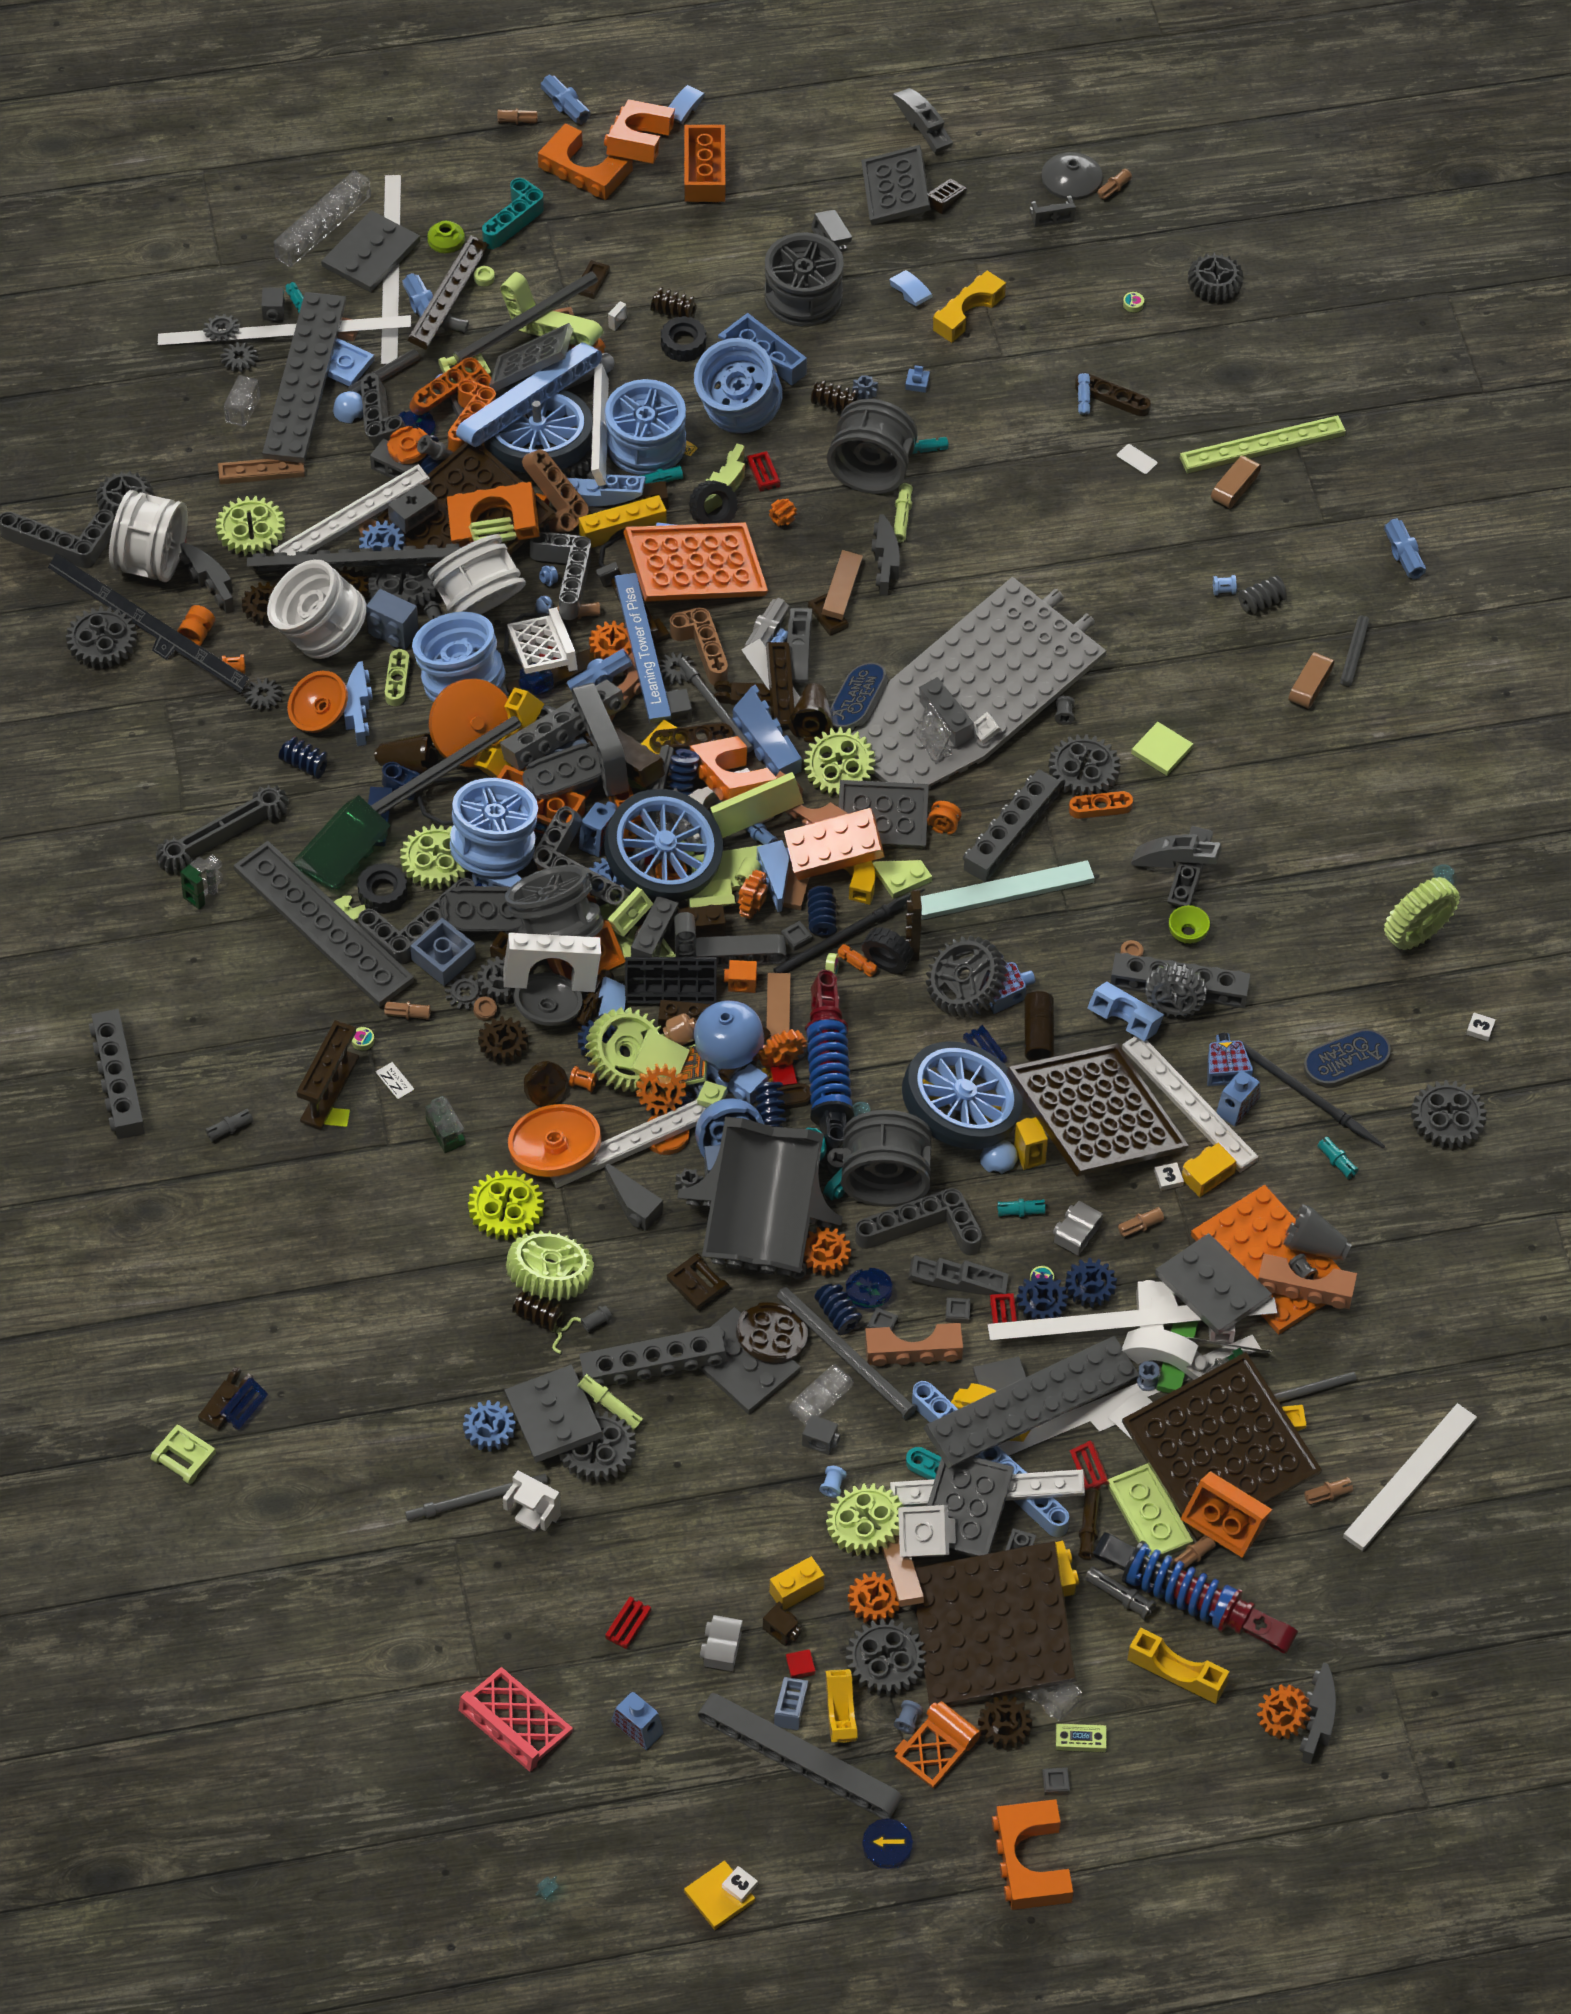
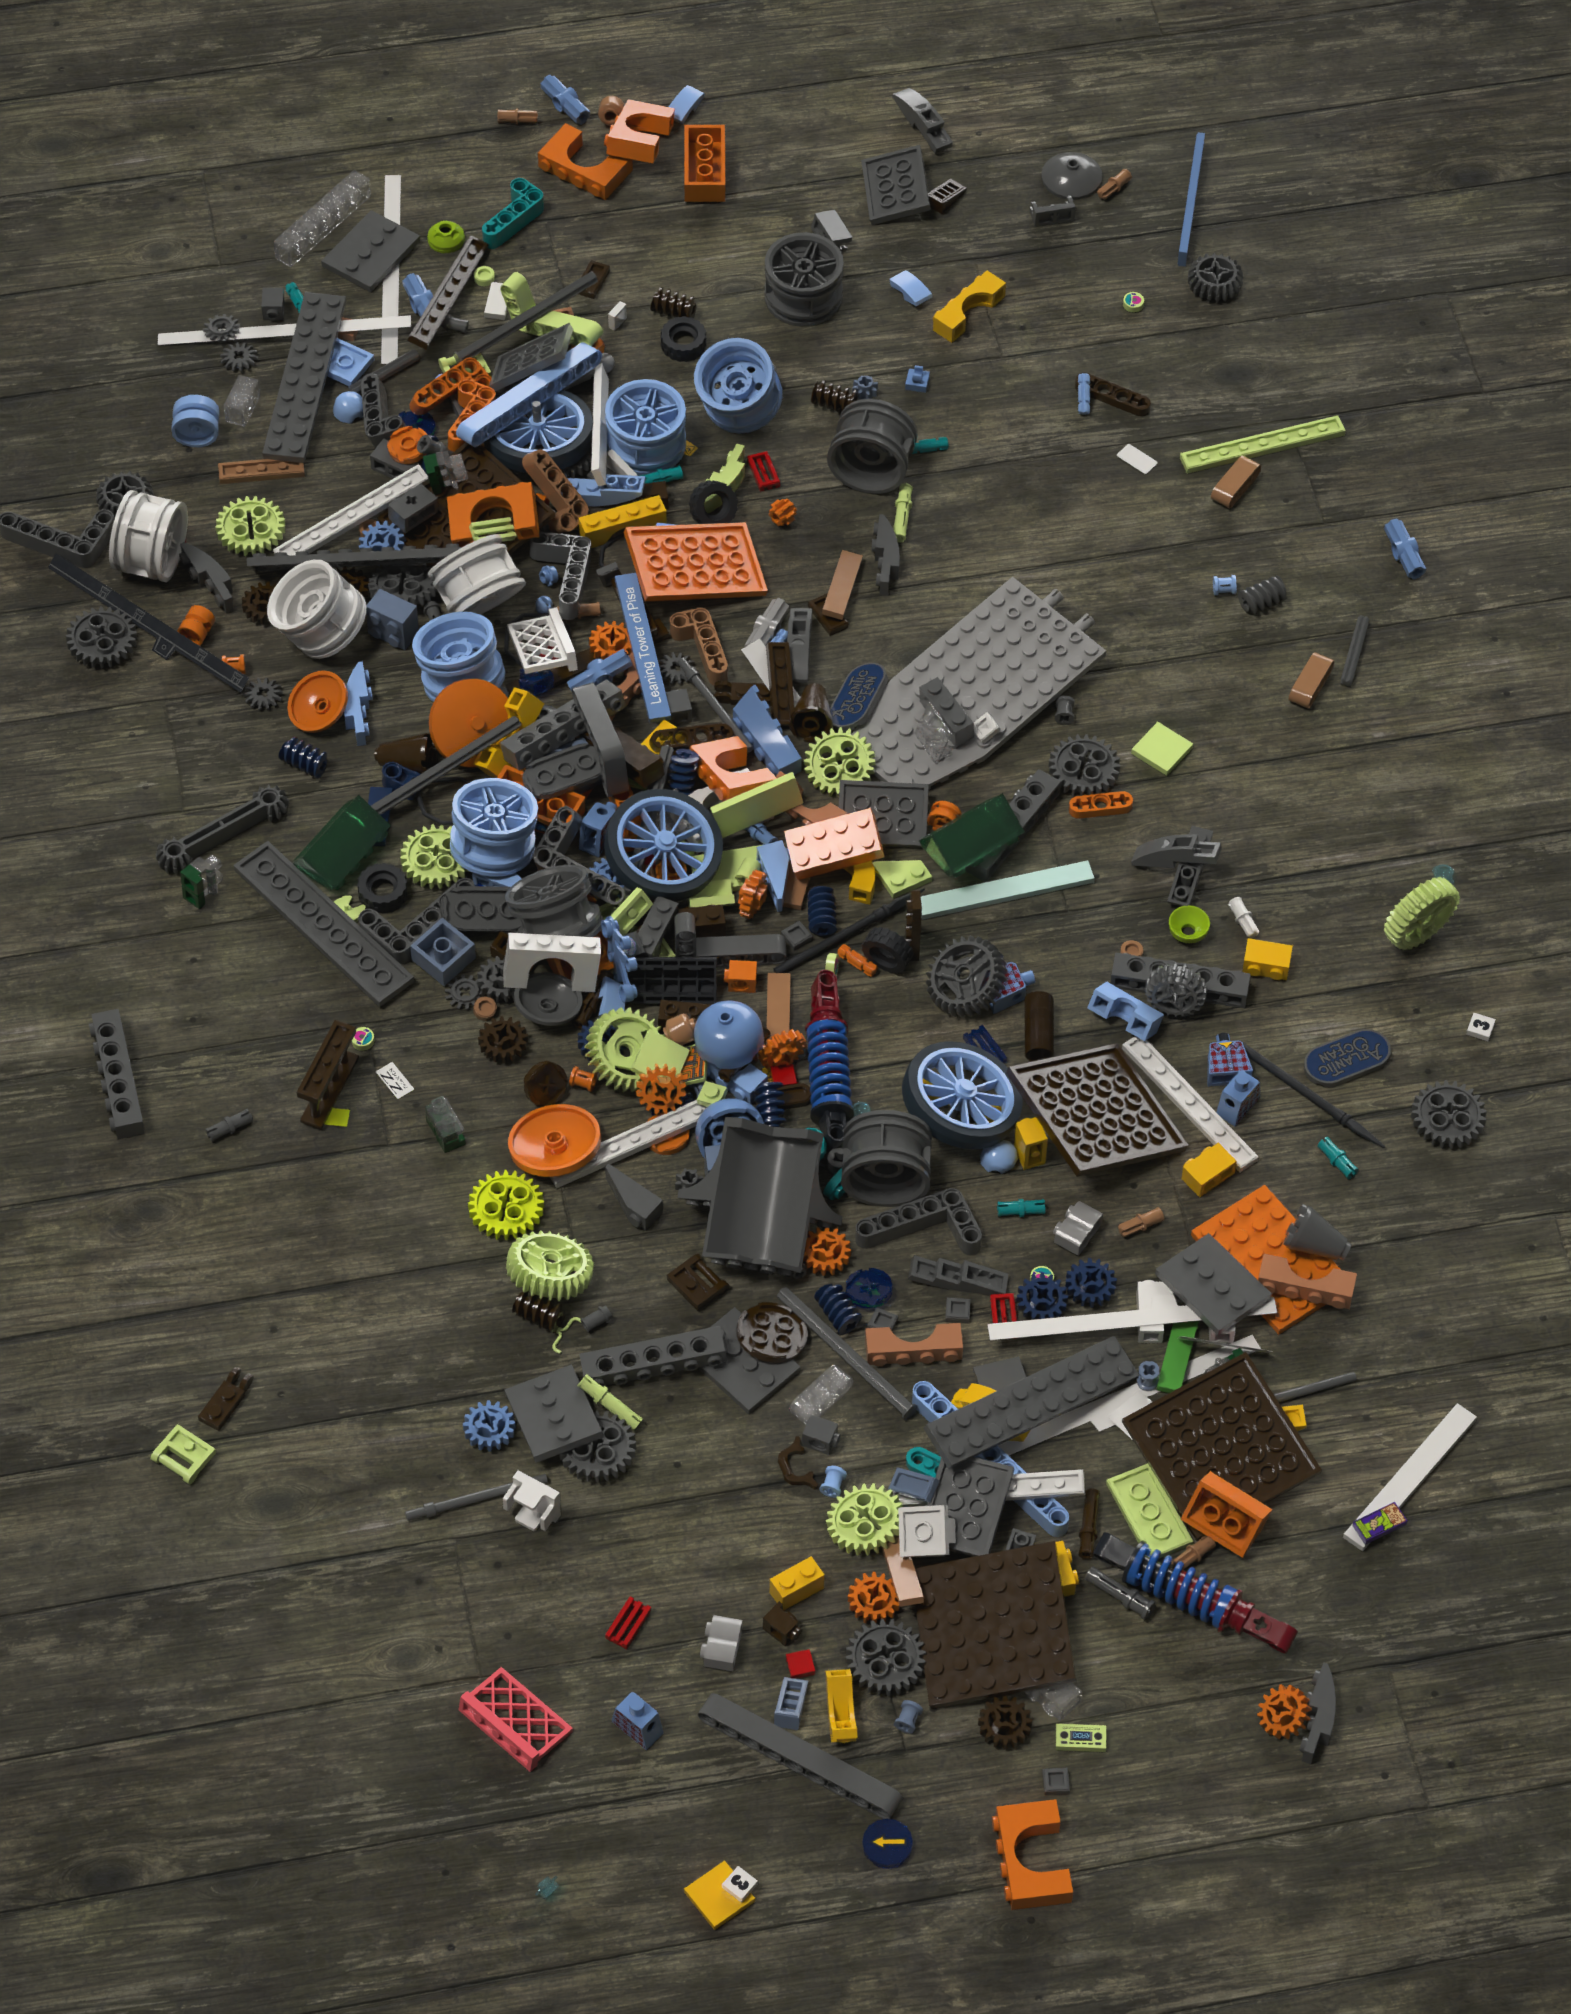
clear blue tile [220,1378,268,1430] -> none
medium nougat axle [384,1001,431,1020] -> none
yellowish green beam [385,649,410,706] -> none
medium blue wedge [718,313,807,385] -> none
orange piece [894,1701,981,1789] -> none
red tile [1070,1440,1110,1490] -> none
white arch [1122,1328,1209,1380] -> none
yellow arch [1127,1627,1230,1704] -> none
white tile [1154,1163,1184,1191] -> none
dark grey bush [1288,1254,1318,1280] -> none
medium nougat axle [1304,1477,1353,1505] -> none
none -> light blue wheel [172,395,219,447]
none -> clear hips [423,450,468,495]
none -> white tile [484,282,507,320]
none -> medium nougat head [598,96,624,126]
none -> medium blue plant [601,916,637,1003]
none -> white tile [606,449,638,476]
none -> dark grey tile [619,931,645,958]
none -> dark brown helmet [778,1436,818,1490]
none -> sand blue tile [888,1467,939,1503]
none -> clear green windscreen [918,793,1024,878]
none -> medium blue tile [1178,132,1205,267]
none -> white axle [1228,897,1259,938]
none -> yellow brick [1242,938,1293,980]
none -> tile [1352,1502,1407,1545]

